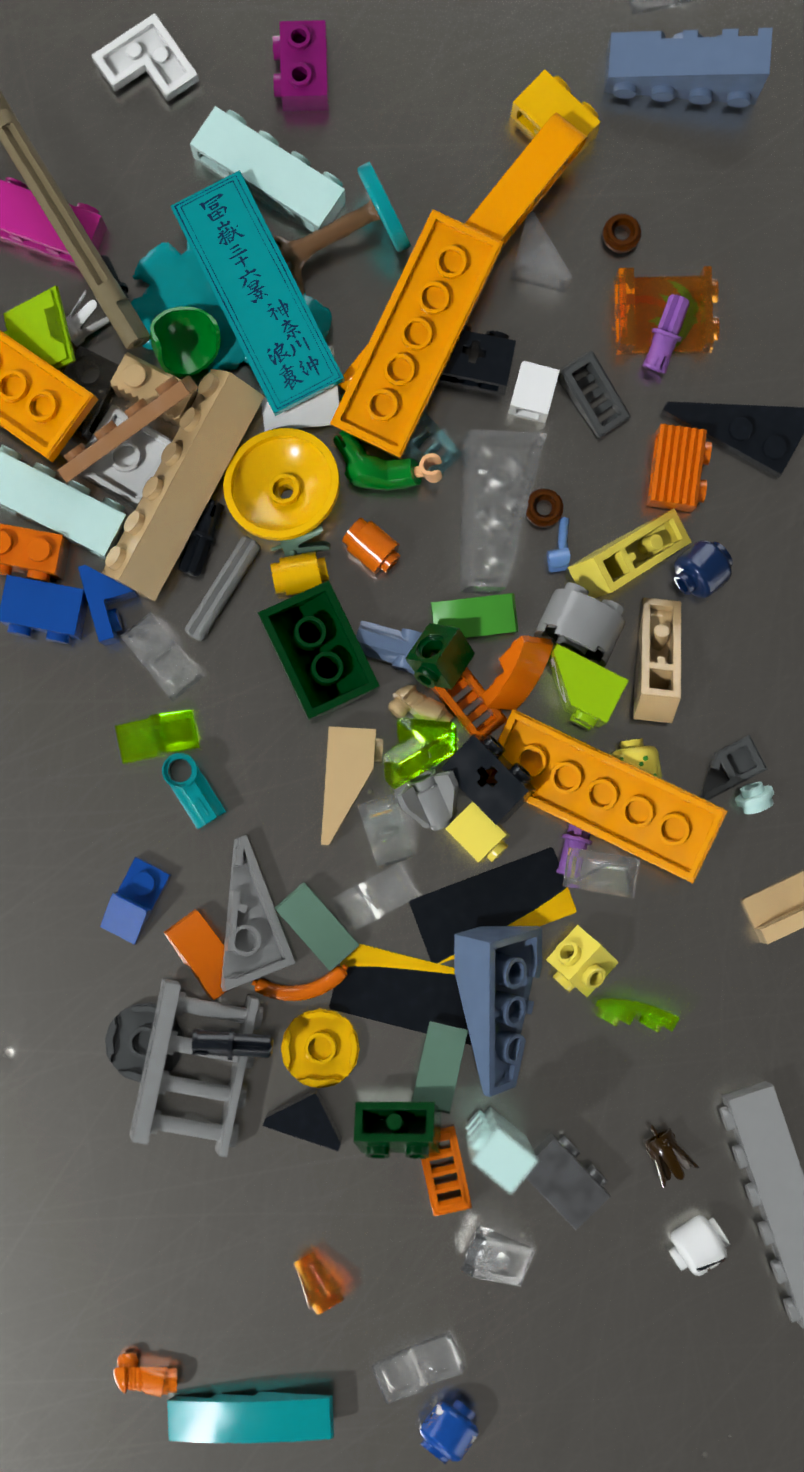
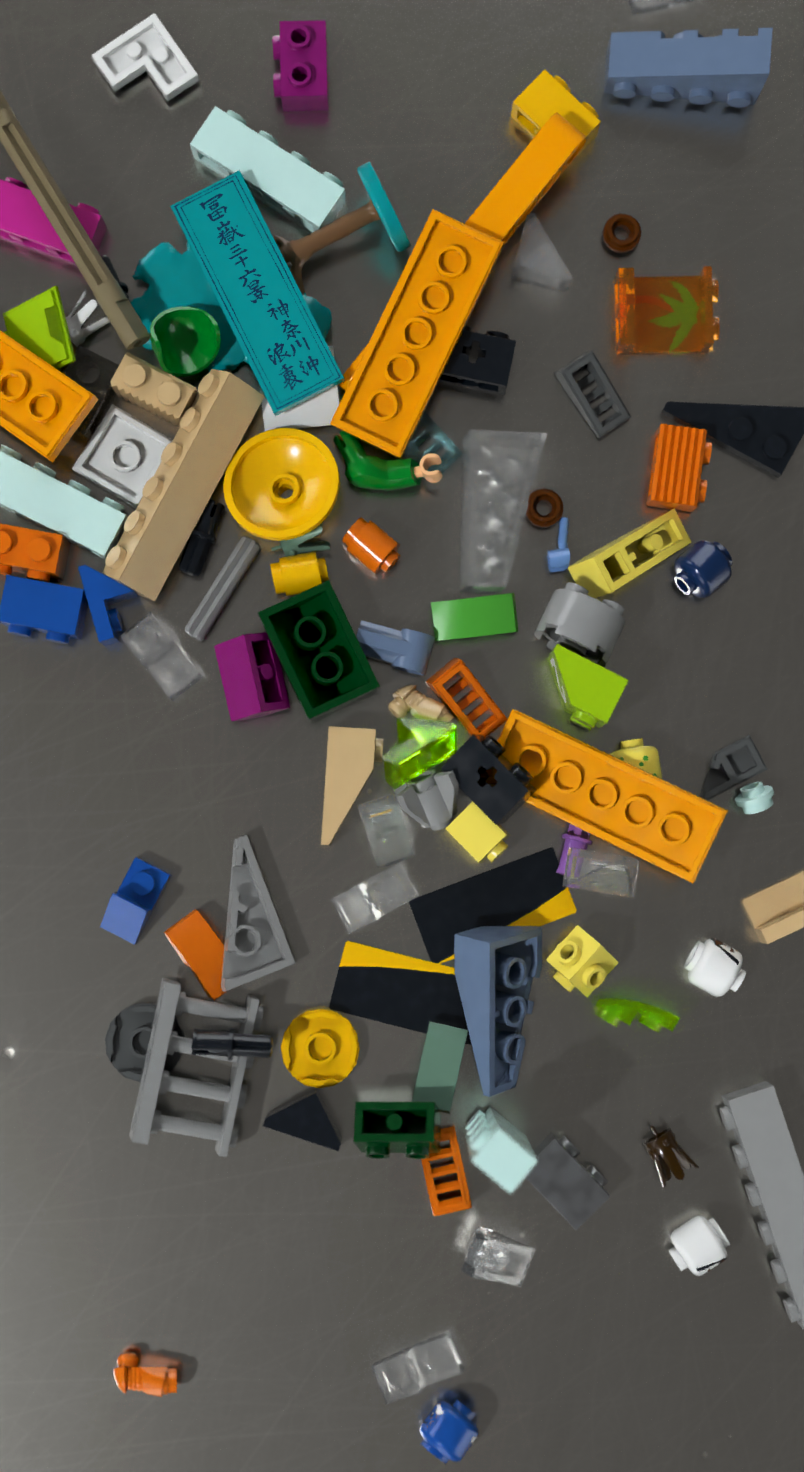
medium nougat plate [57,375,198,483] -> none
clear neon green slope [115,710,201,764] -> none
teal piece [162,753,226,830] -> none
teal slope [167,1391,334,1443] -> none
orange piece [252,964,348,1001] -> none
sand green slope [274,882,359,971] -> none
clear orange cone [293,1252,344,1316] -> none
dark green brick [405,623,475,689] -> none
orange slope [482,635,553,710] -> none
white panel [508,361,560,423] -> none
tan slope [633,597,681,723] -> none
medium lavender axle [642,294,690,374] -> none
none -> magenta brick [214,632,290,722]
none -> white head [684,938,746,997]

